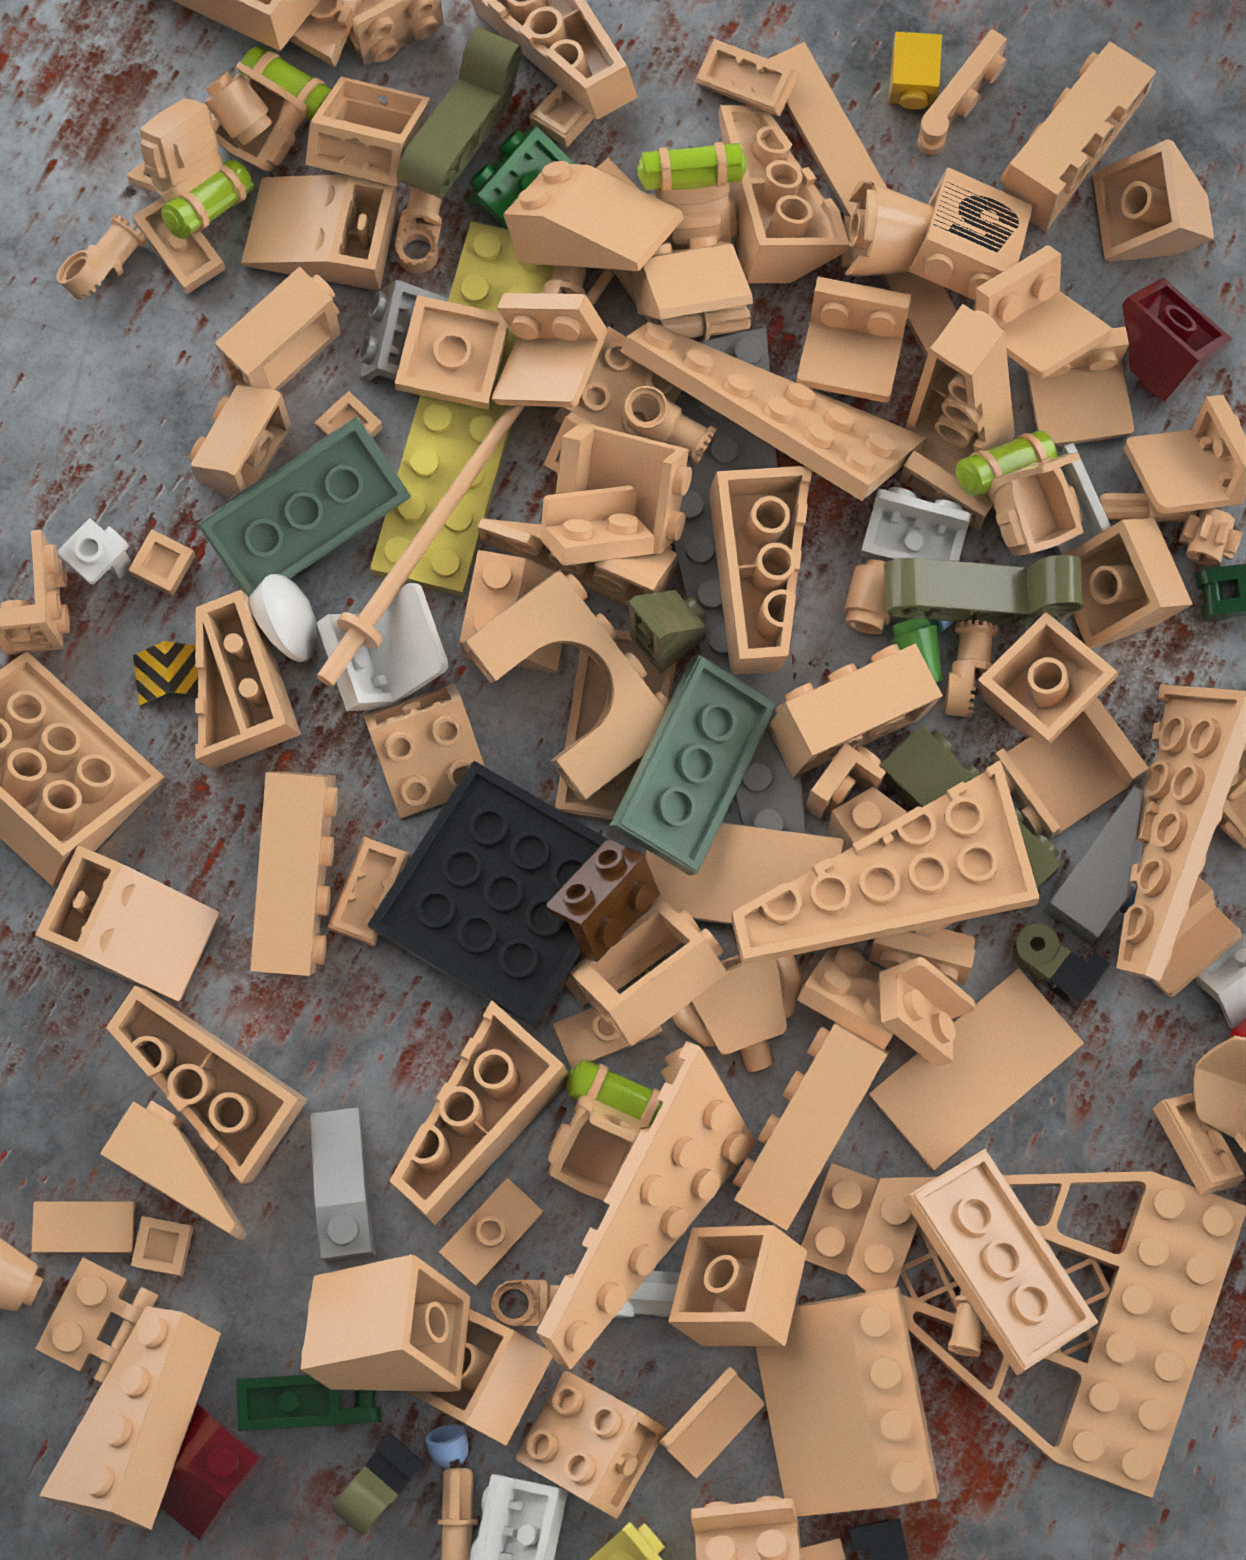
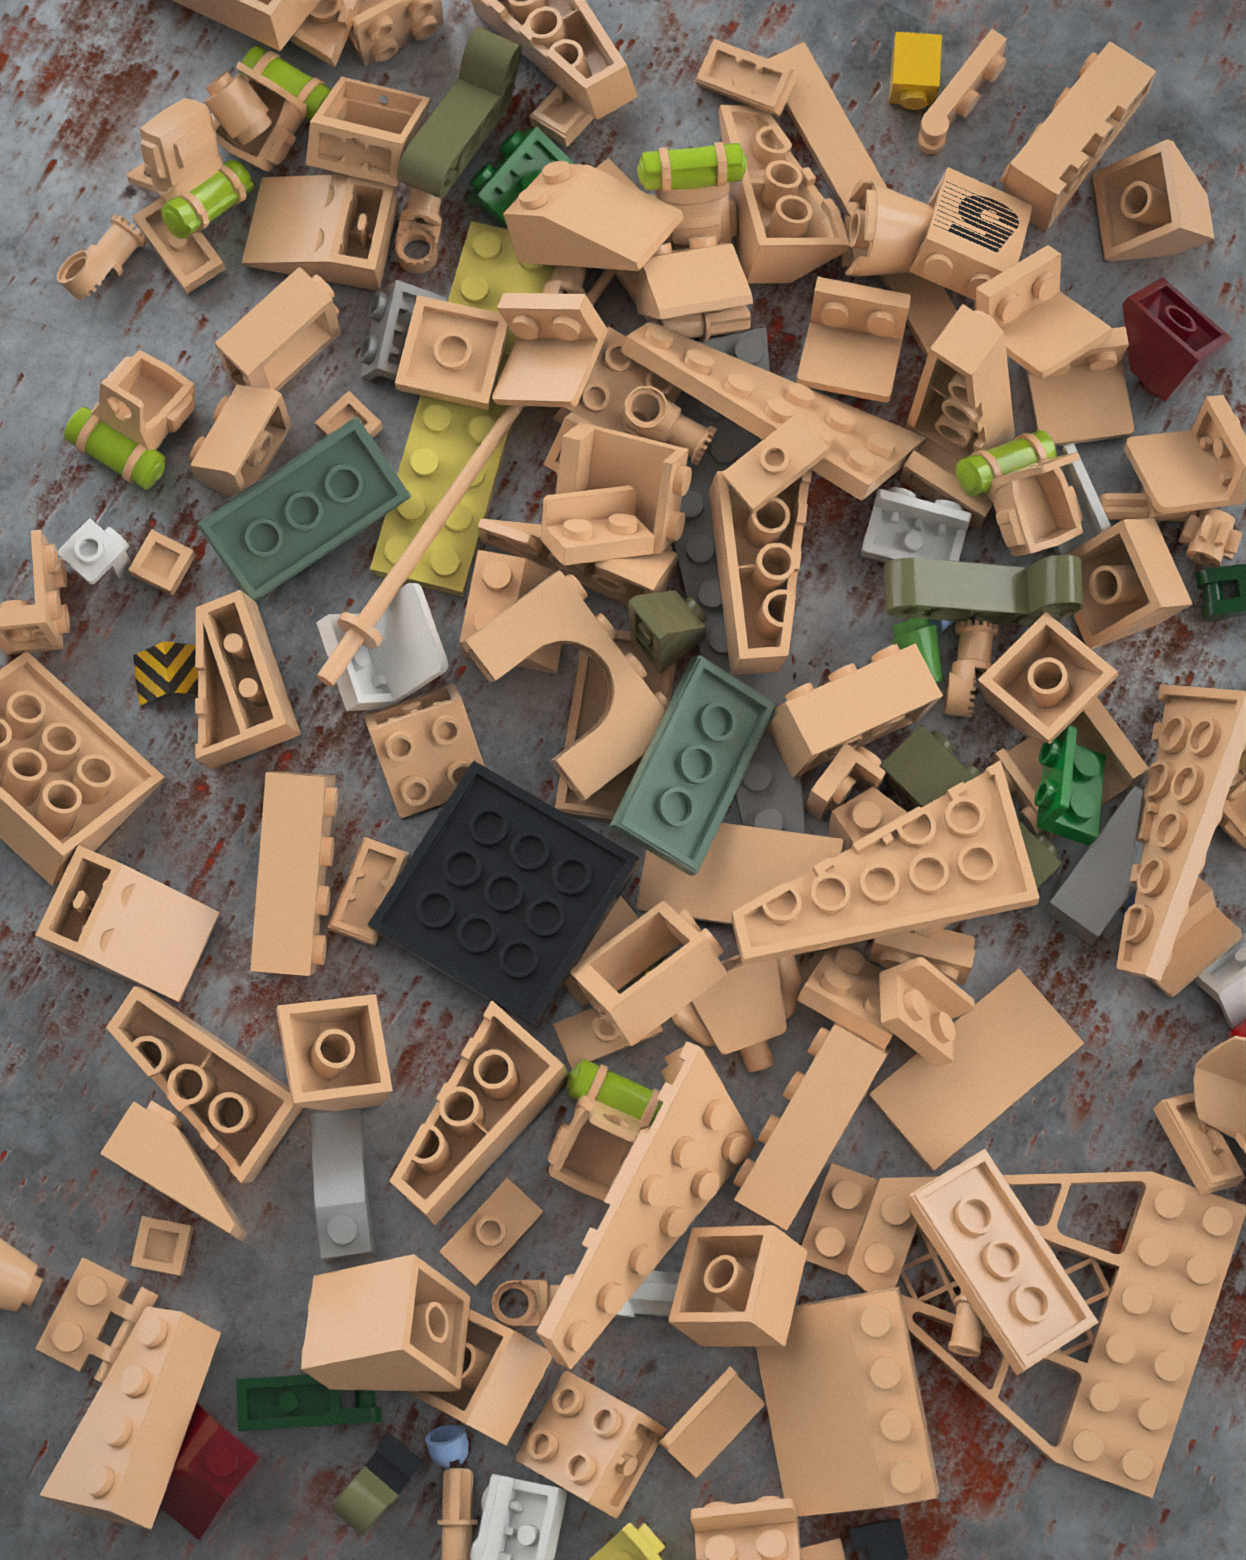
light nougat tile [31,1201,137,1254] -> none
white hat [249,574,317,662] -> none
reddish brown bracket [547,839,660,962] -> none
light nougat brick [843,559,892,635] -> none
leg [1013,923,1111,1011] -> none
none -> light nougat piece [63,350,196,490]
none -> light nougat slope [276,994,393,1112]
none -> light nougat plate [722,412,830,514]
none -> green bracket [1034,725,1106,846]

